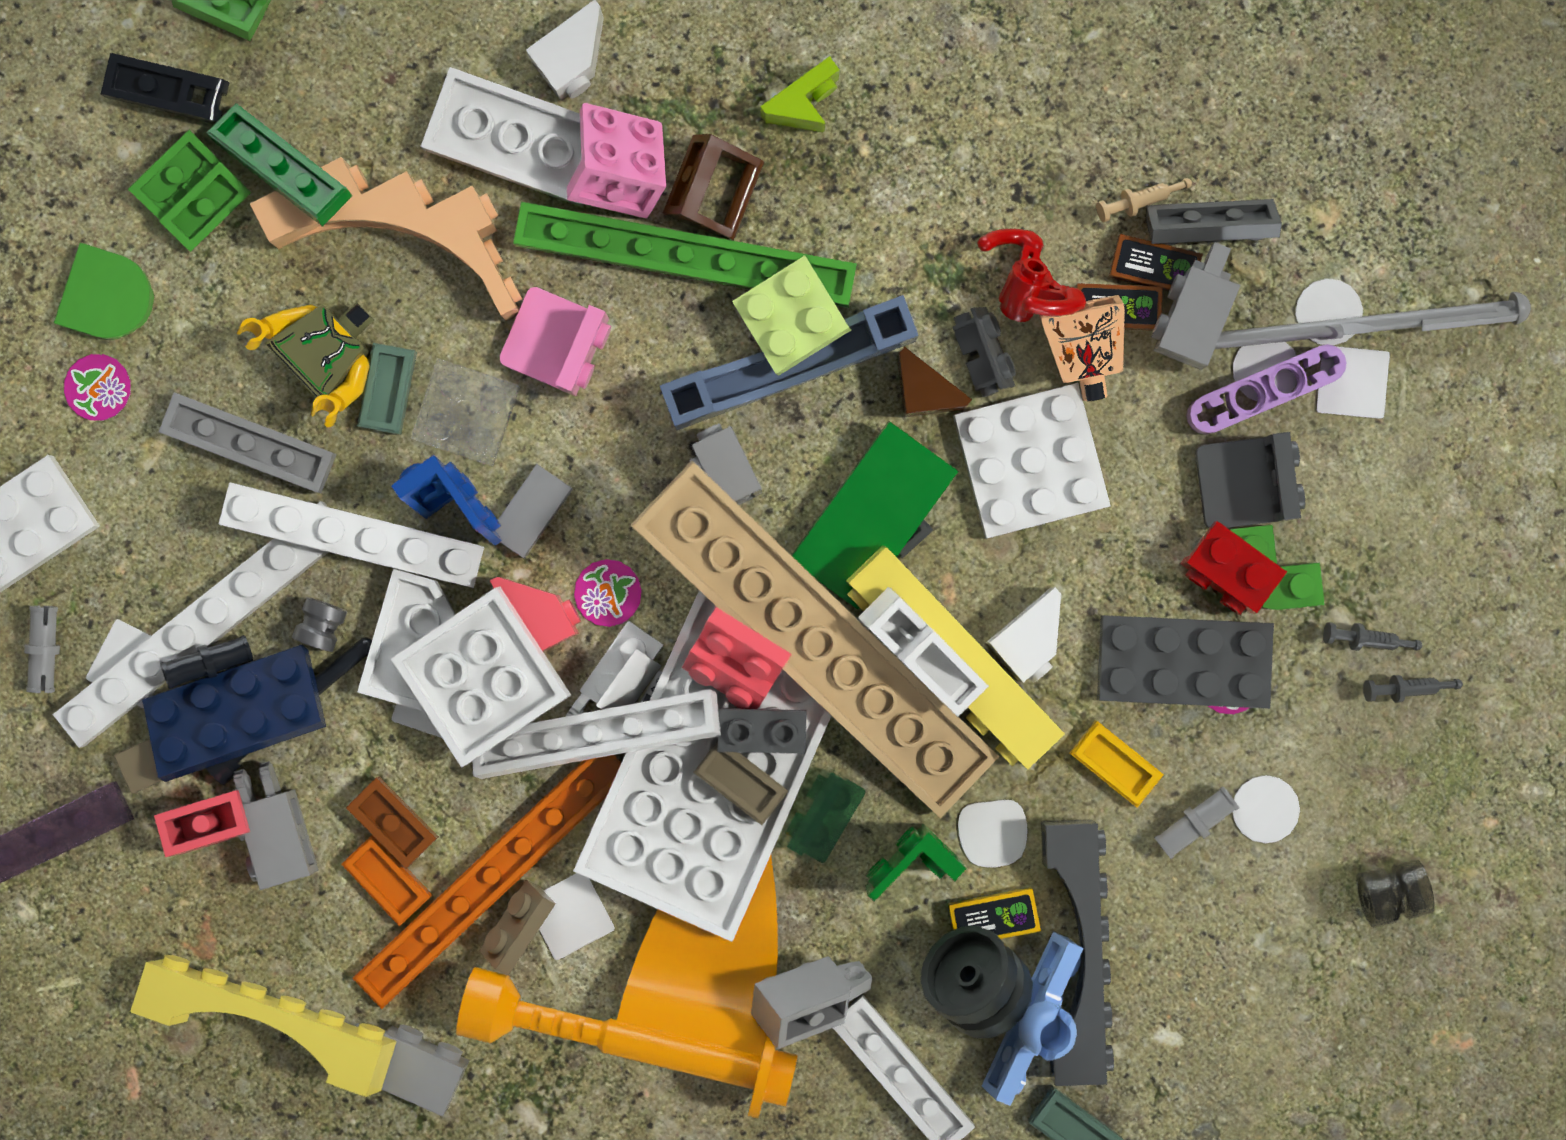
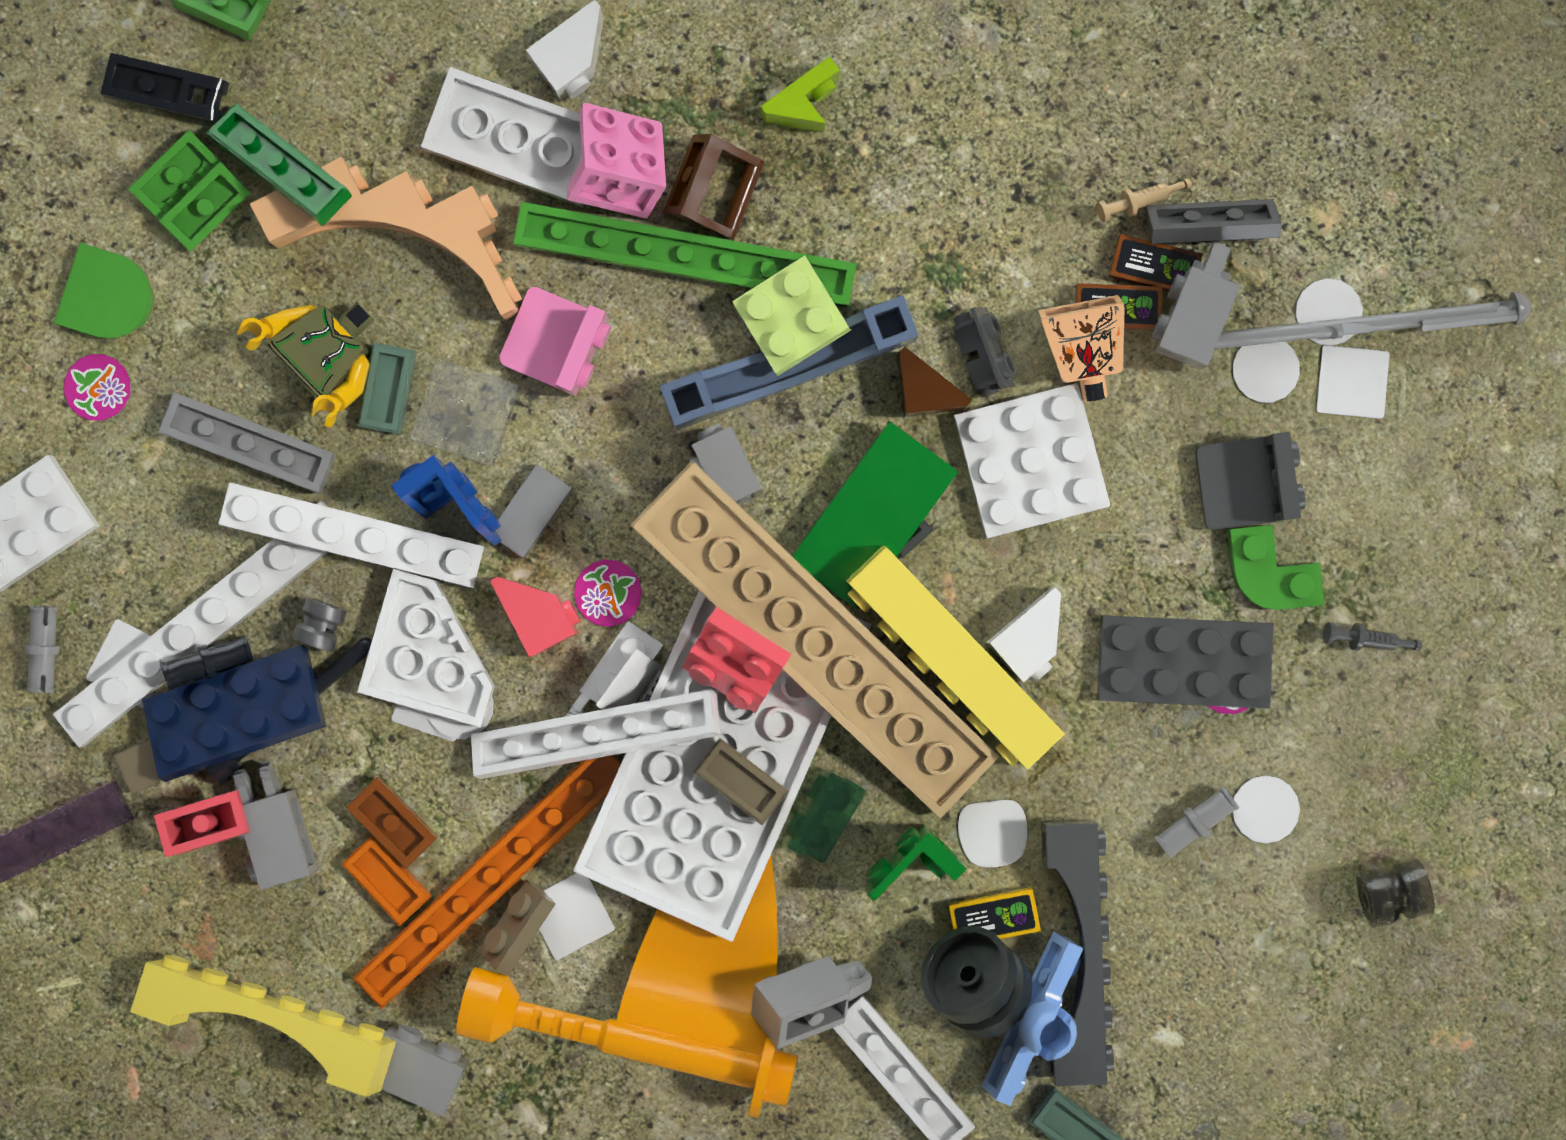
white plate [391,587,571,768] -> none
dark grey hinge [718,708,807,754] -> none
white slope [858,587,988,717] -> none
red piece [977,228,1086,322] -> none
yellow tile [1069,720,1164,808] -> none
red bracket [1180,521,1287,615] -> none
lavender beam [1187,344,1347,435] -> none
dark grey piece [1363,675,1463,703] -> none

